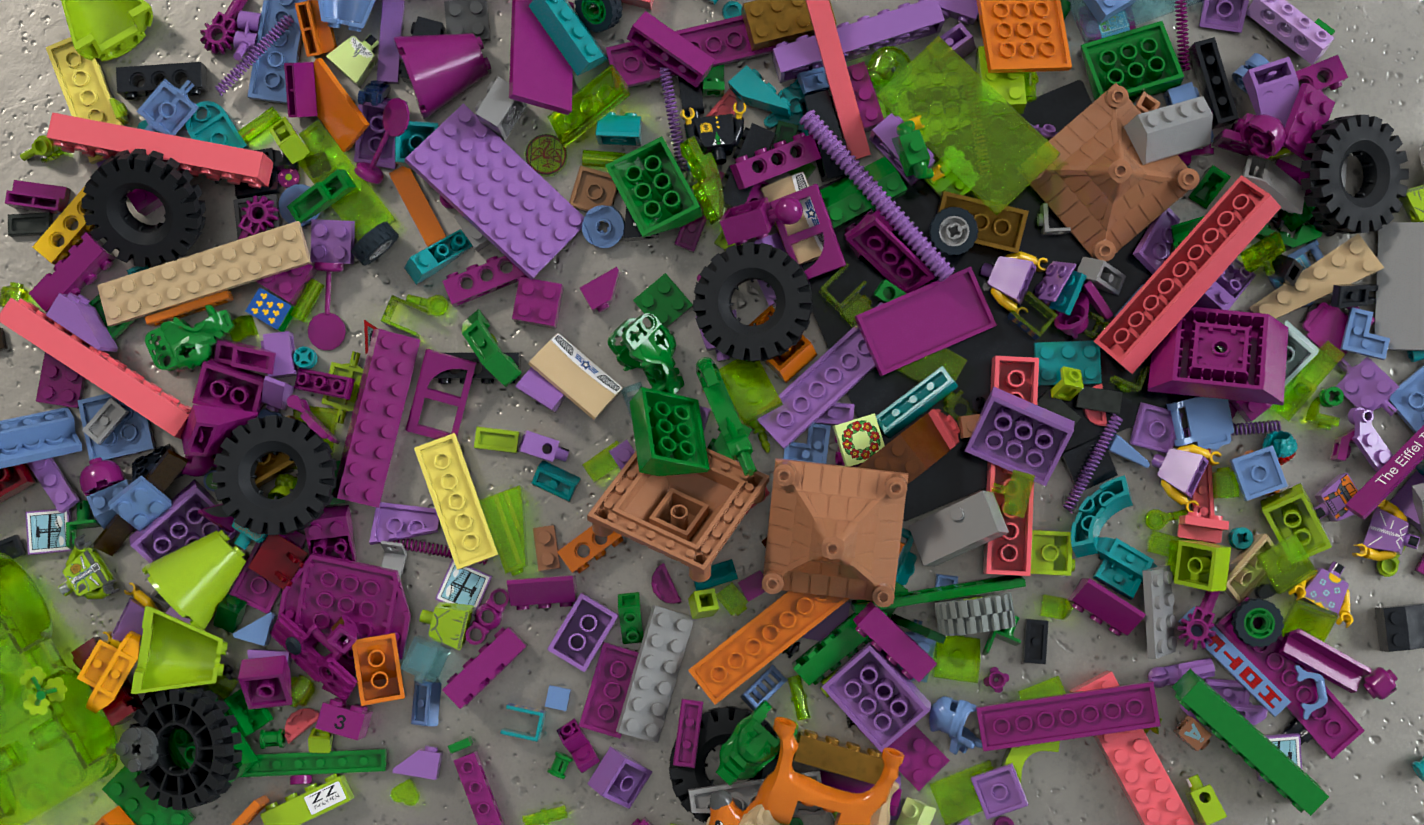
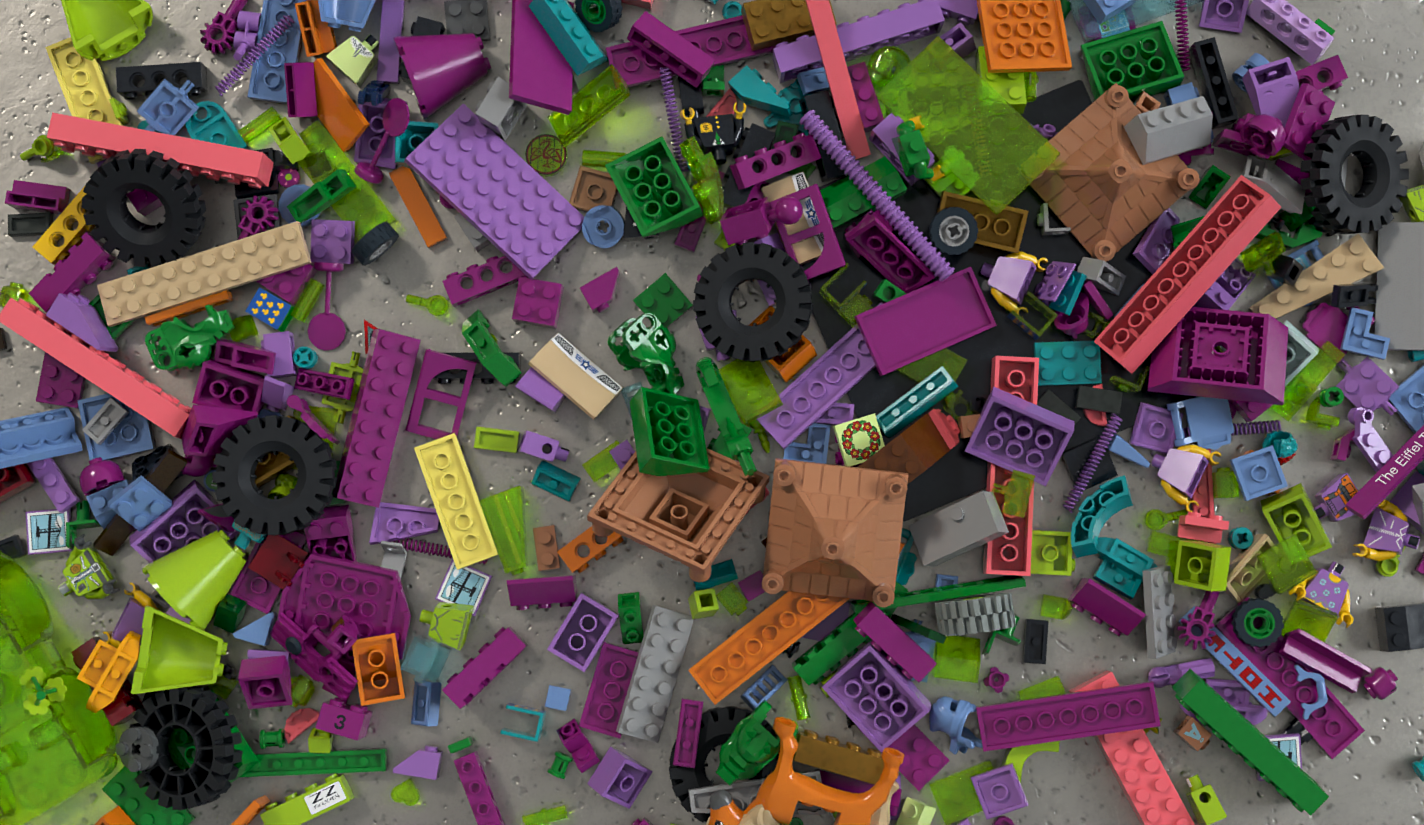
green bracket [223,689,274,737] -> none
magenta tile [290,775,312,785] -> none
clear neon green piece [381,295,430,338] -> none
teal slope [404,229,473,285] -> none
magenta piece [465,589,510,645] -> none
teal slope [596,112,642,146] -> none
magenta tile [651,563,682,604] -> none
lime bracket [1050,366,1084,401] -> none

